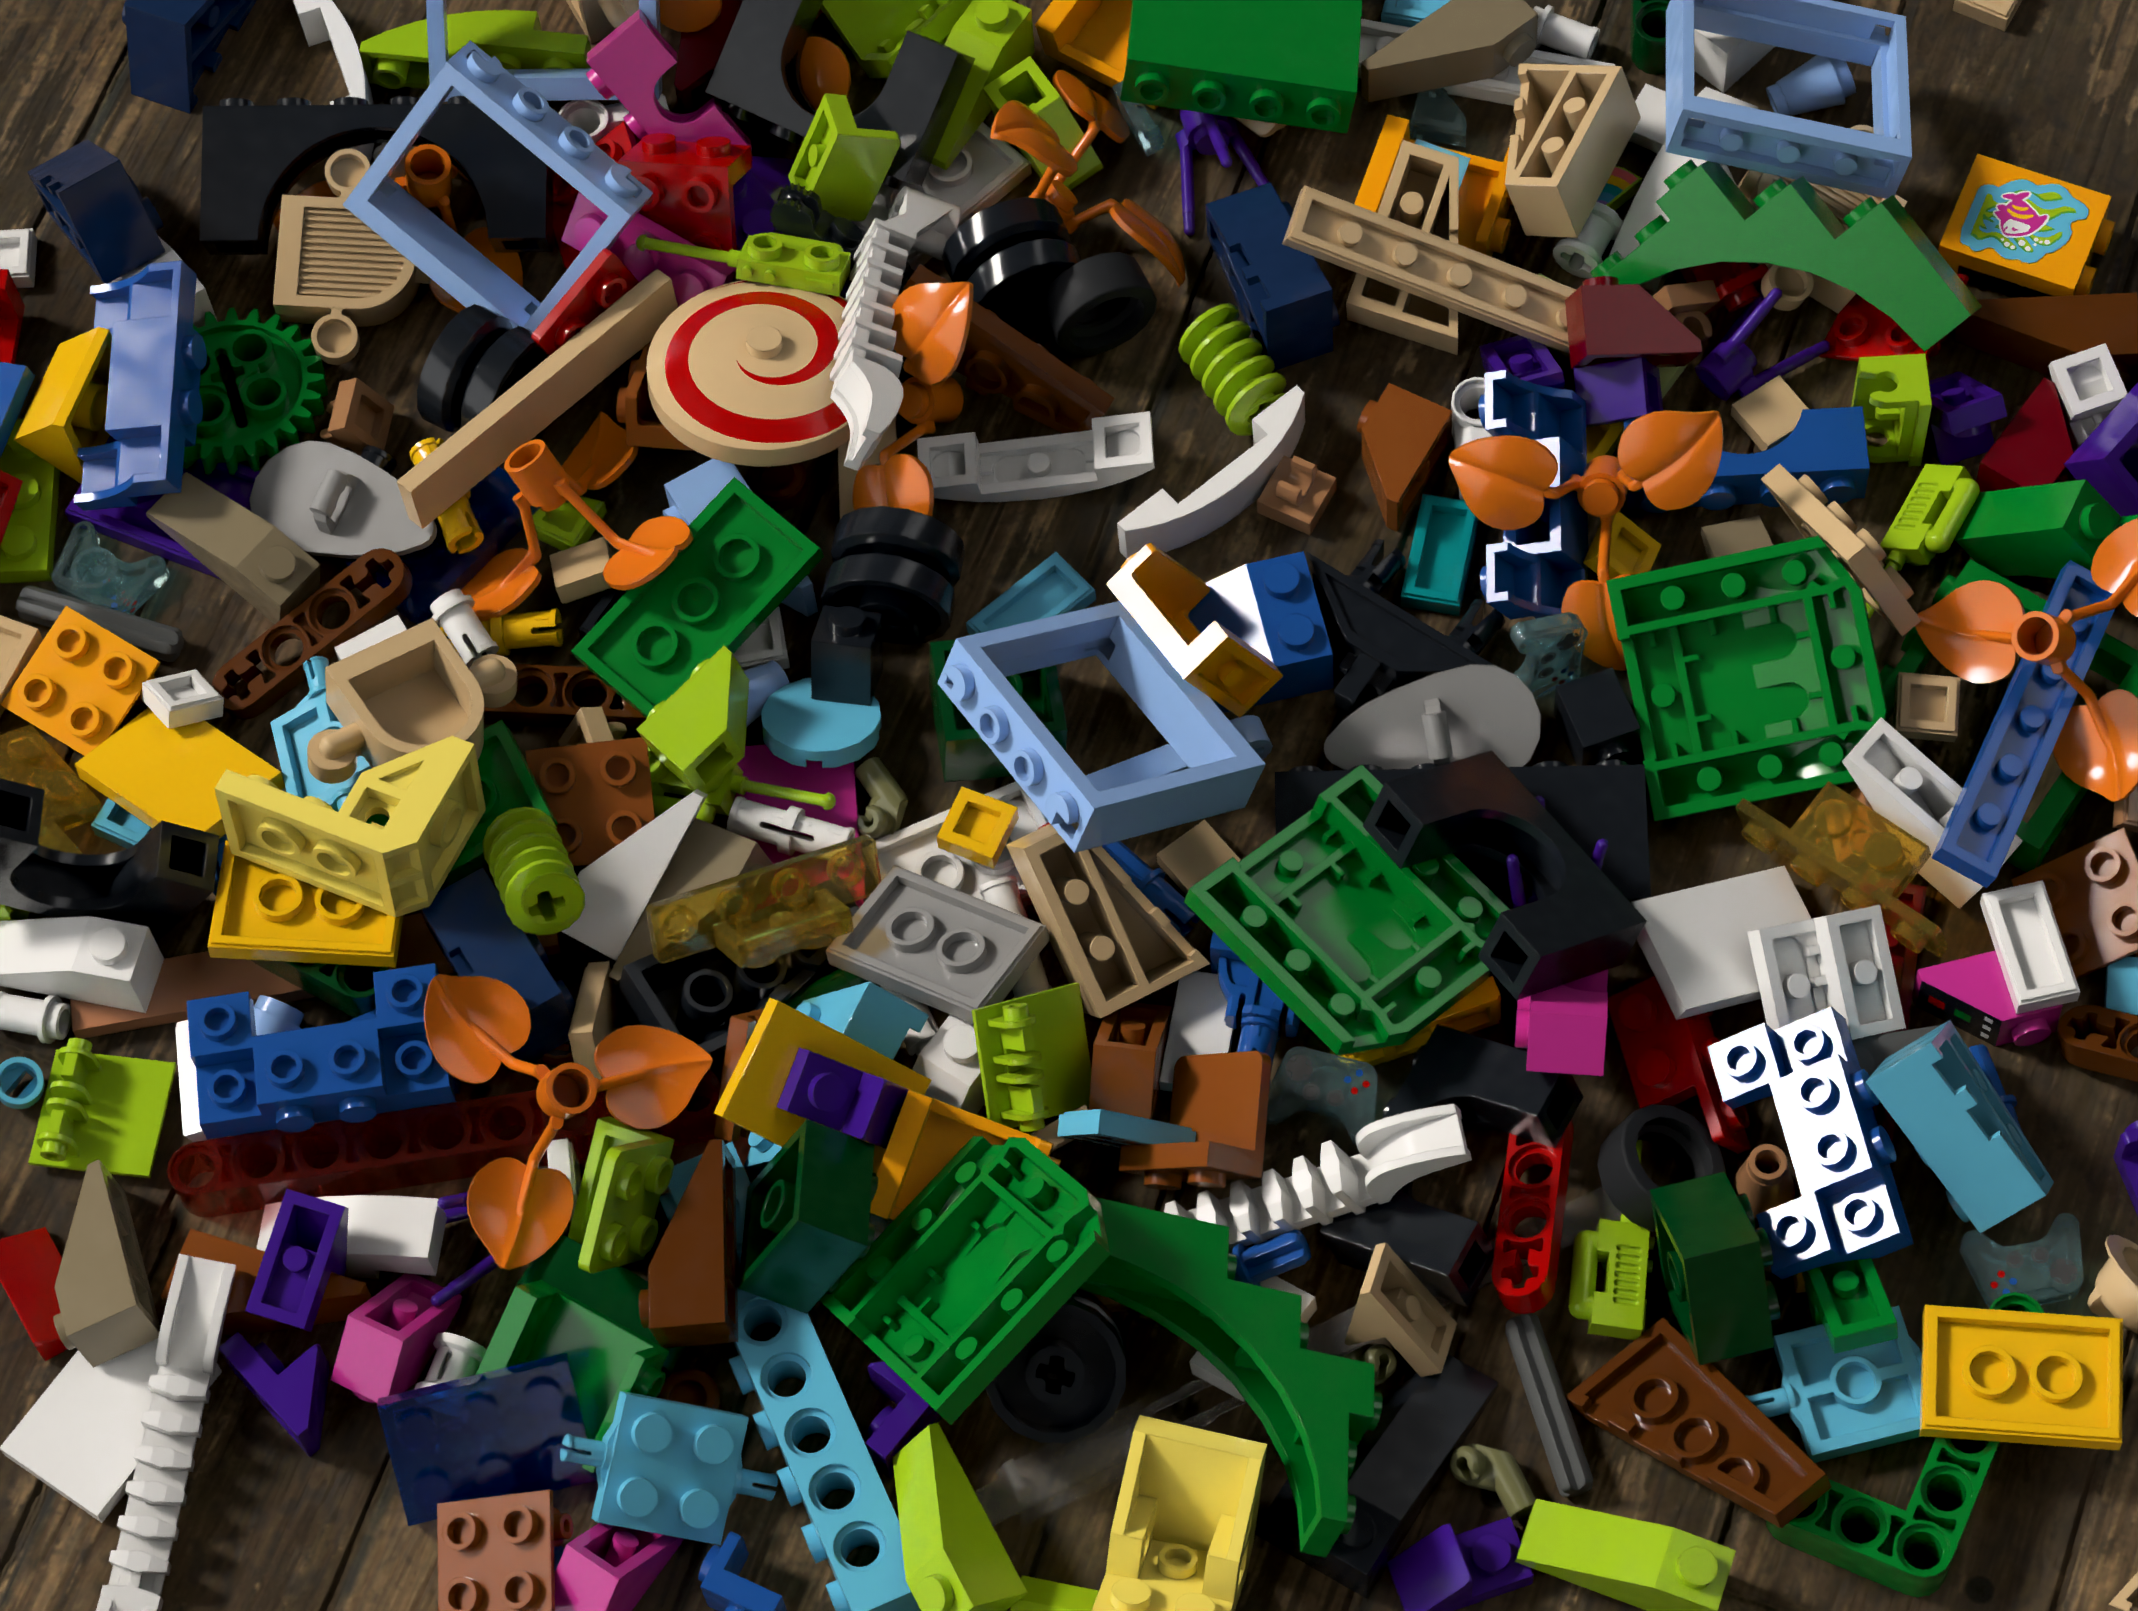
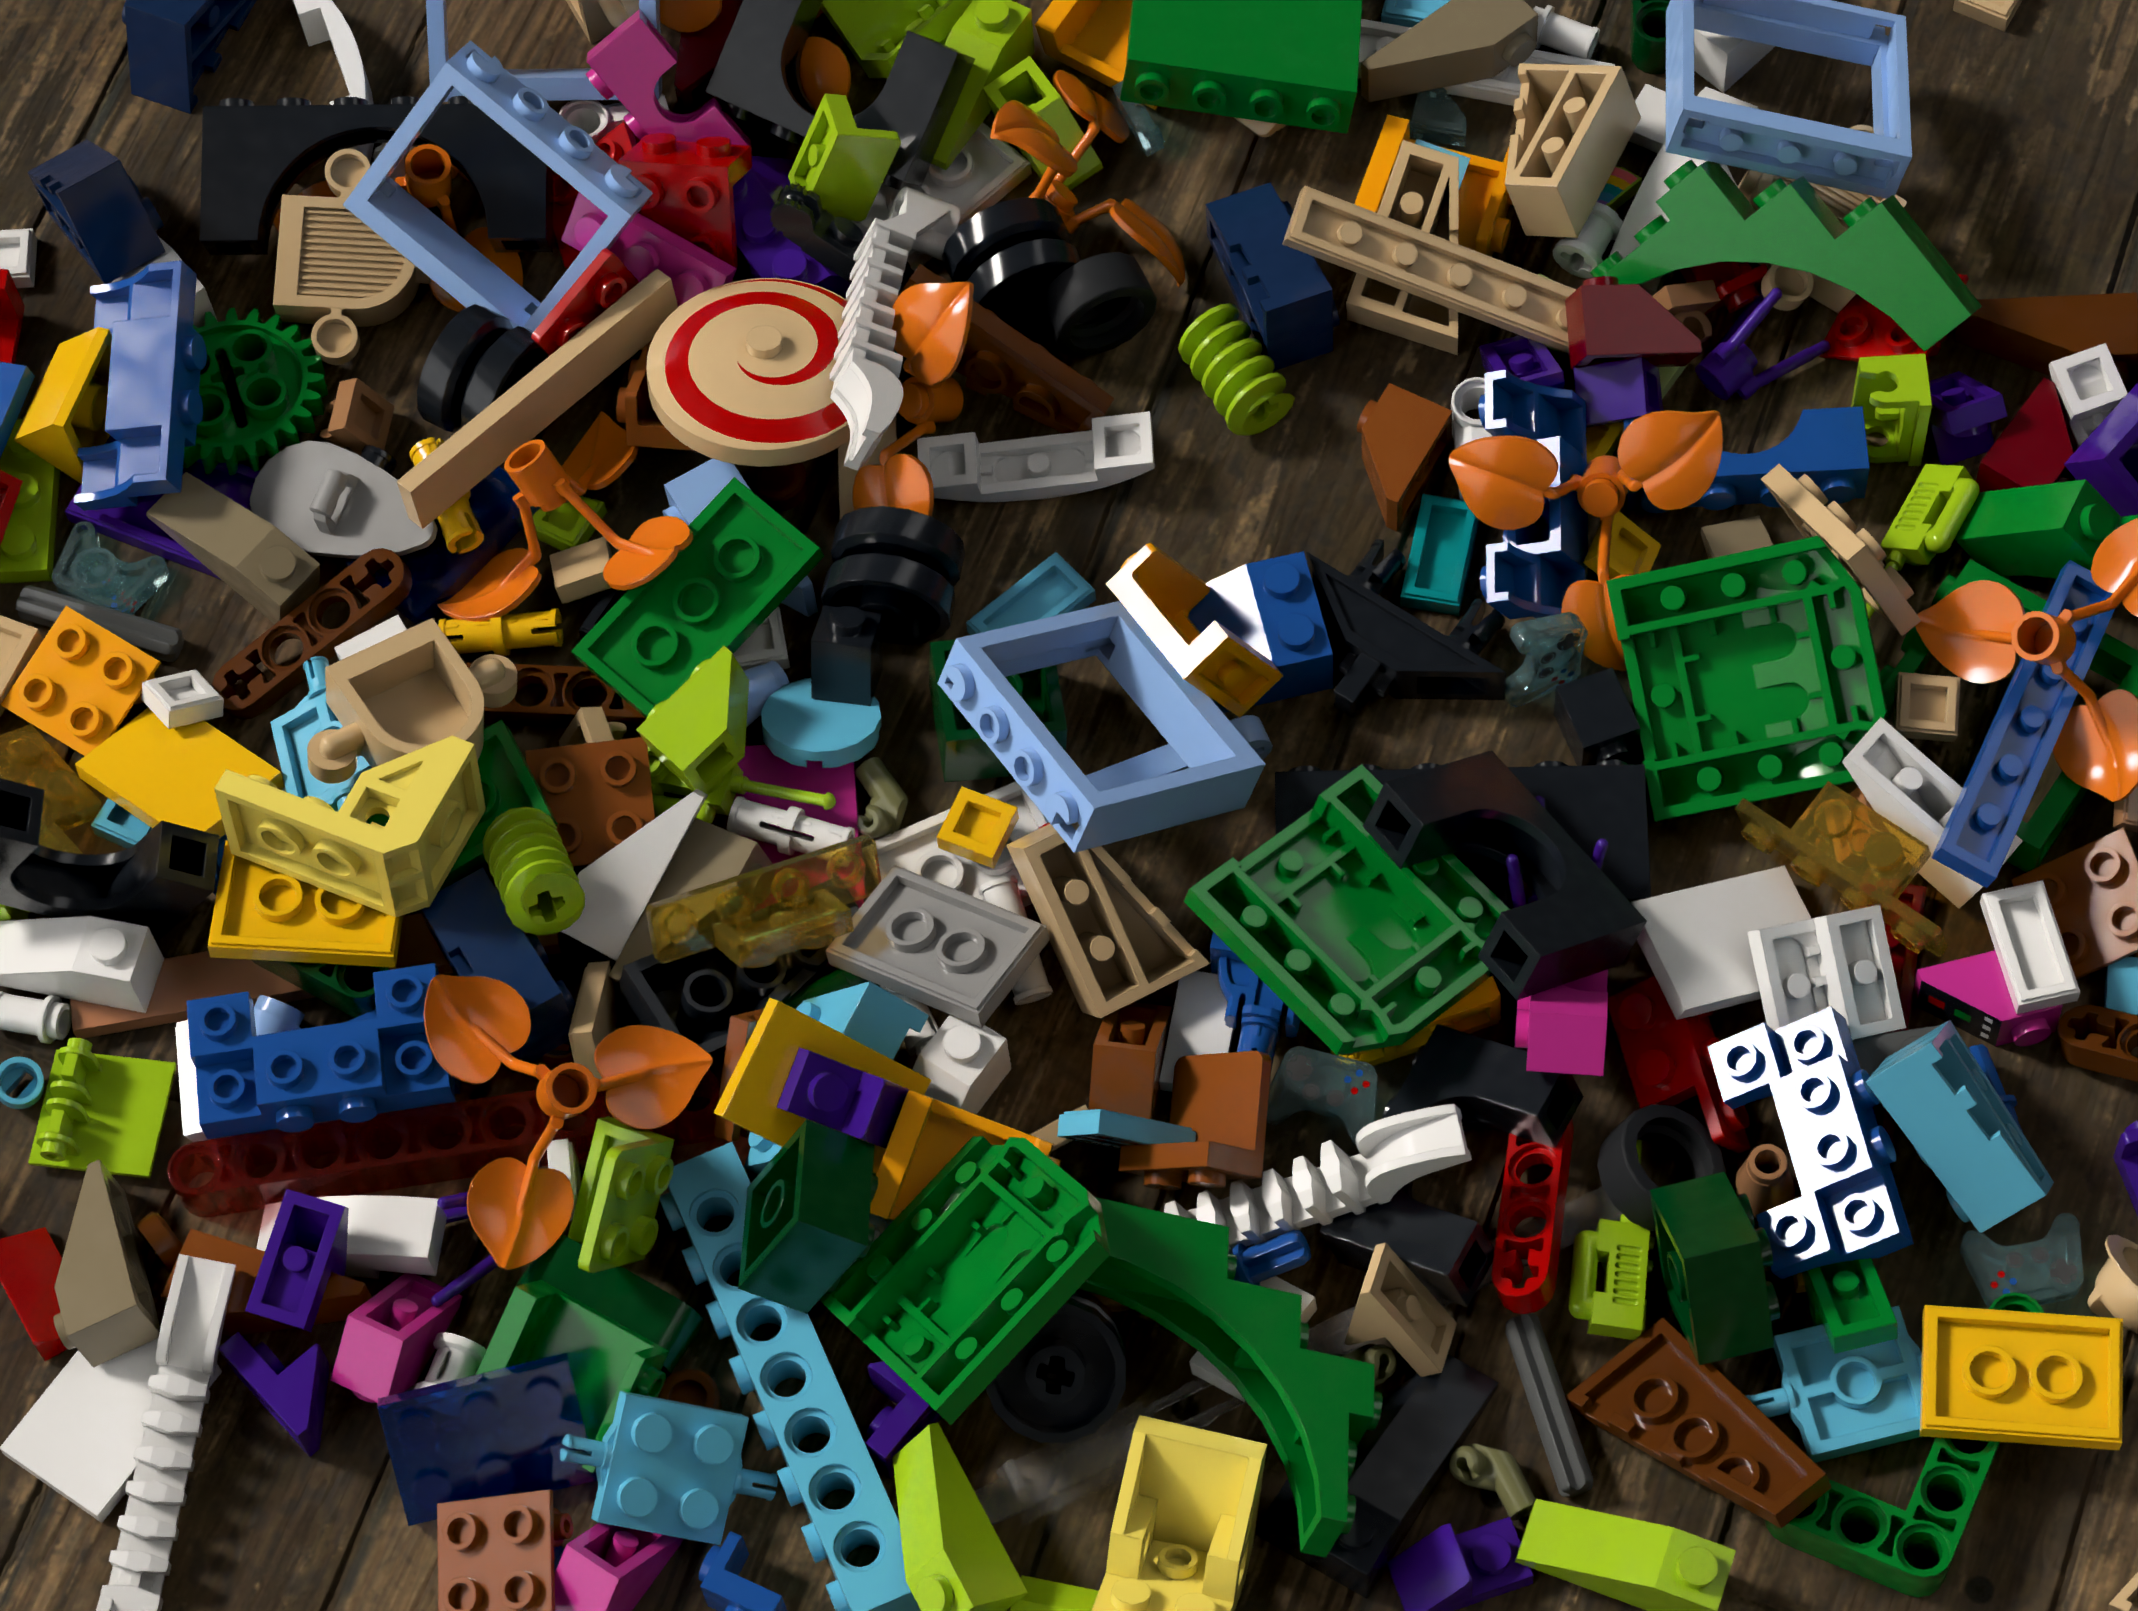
lime slope [359,10,591,89] -> none
white pin [430,589,499,668] -> none
lime piece [636,232,851,297] -> none
reddish brown slope [639,1139,738,1348] -> none
lime hinge [972,982,1091,1132] -> none
blue axle [1102,841,1200,937] -> none
white slope [1117,385,1305,559] -> none
tan tile [1157,819,1241,895] -> none
dark purple plant [1175,109,1269,236] -> none
medium nougat tile [1257,455,1337,535] -> none
light grey shield [1324,664,1541,770] -> none
tan tile [1731,375,1809,451] -> none
light blue cone [1766,55,1856,116] -> none
panel [1938,153,2116,296] -> none
none -> reddish brown tile [134,1211,183,1274]

